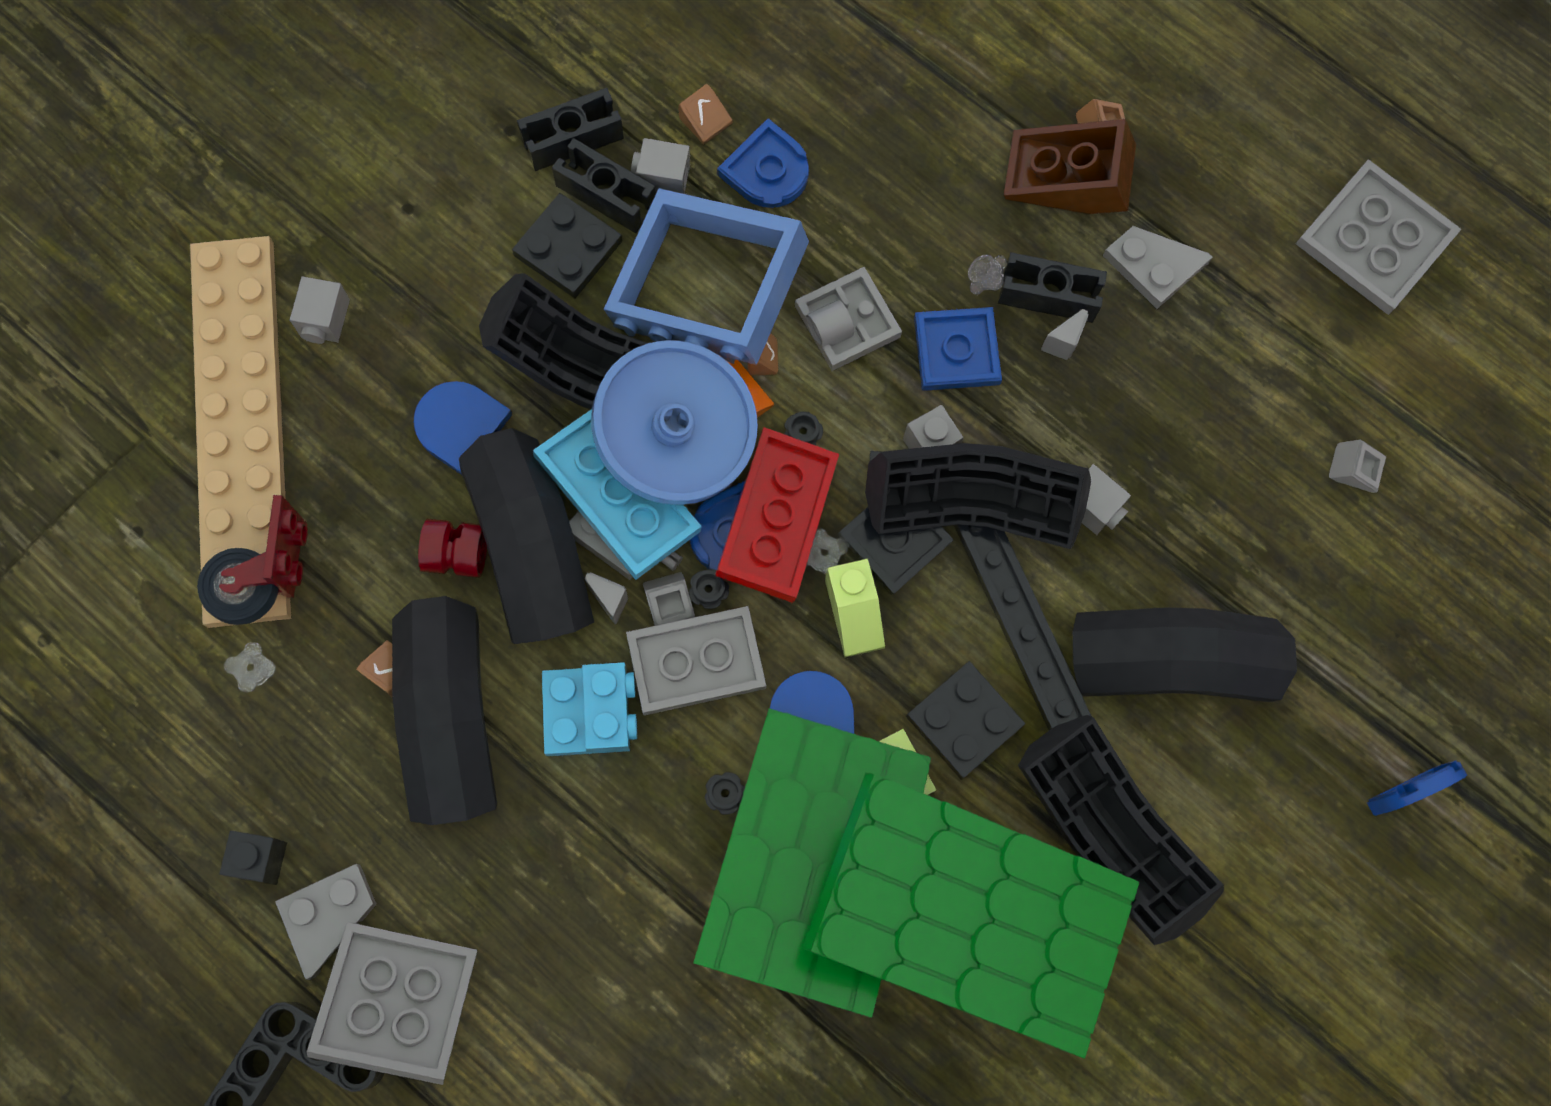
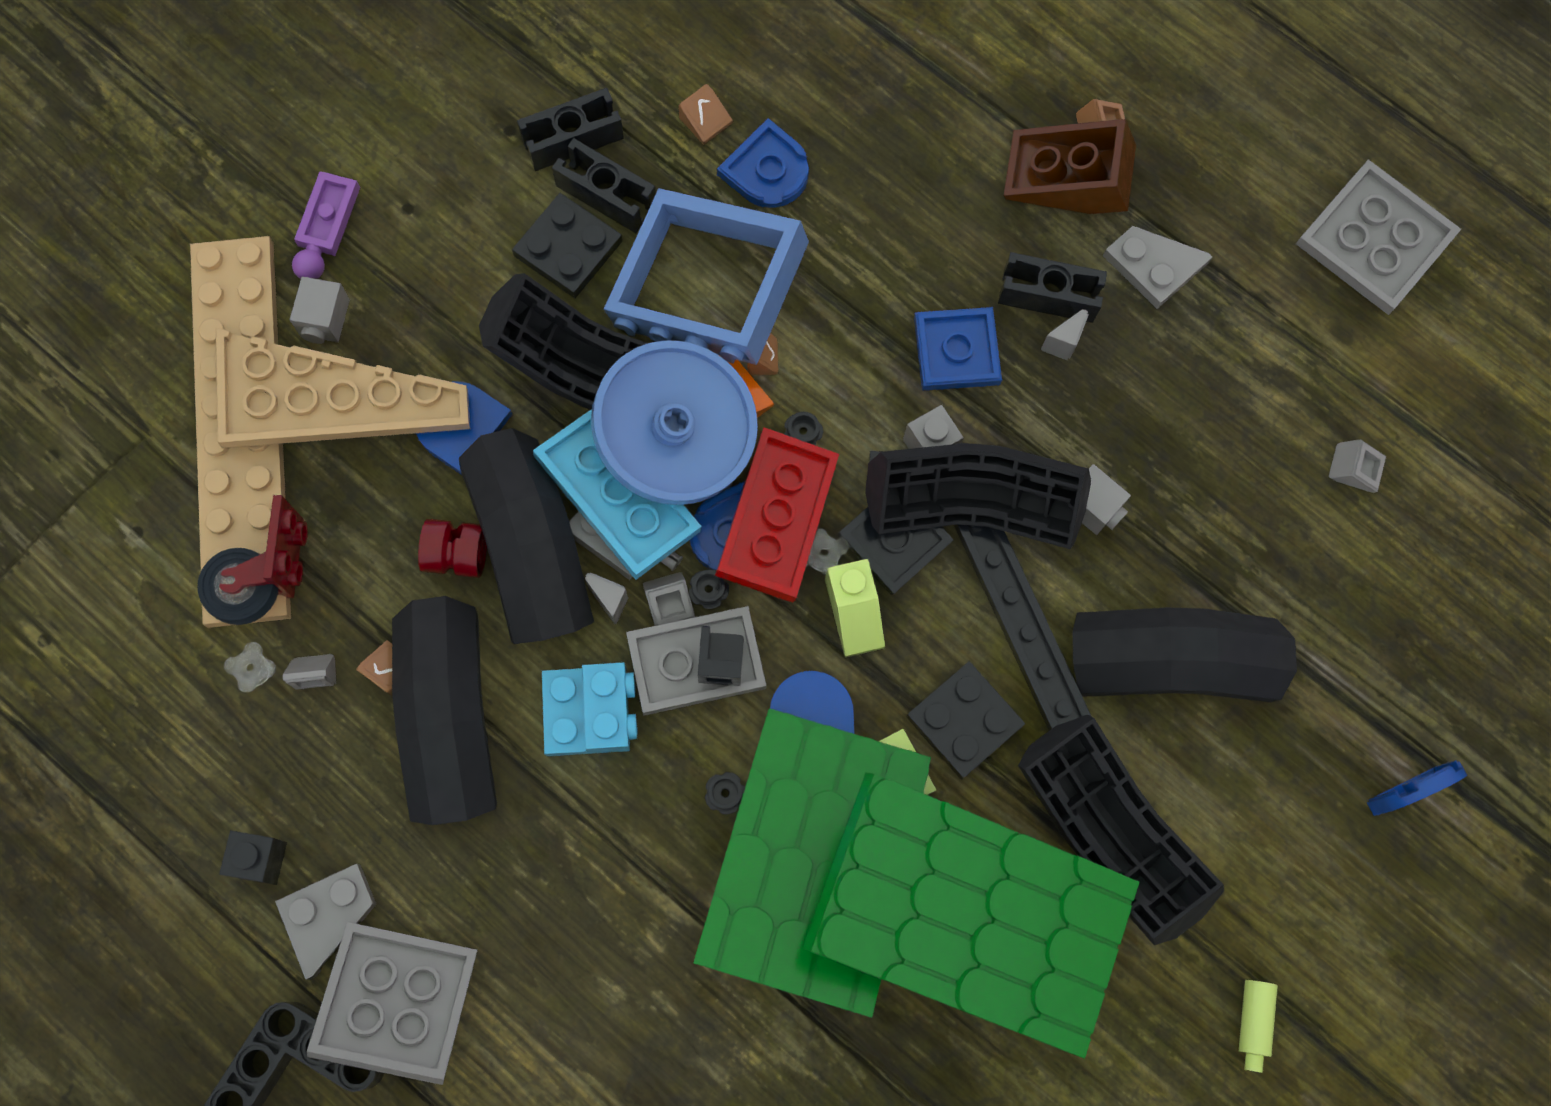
light grey brick [631,138,691,194] -> none
light grey plate [795,267,902,371] -> none
clear plate [968,254,1007,295] -> none
none -> tan wing [215,327,470,448]
none -> light grey slope [283,654,336,689]
none -> medium lavender plate [292,171,360,279]
none -> black panel [698,626,744,686]
none -> yellowish green cylinder [1238,980,1278,1073]

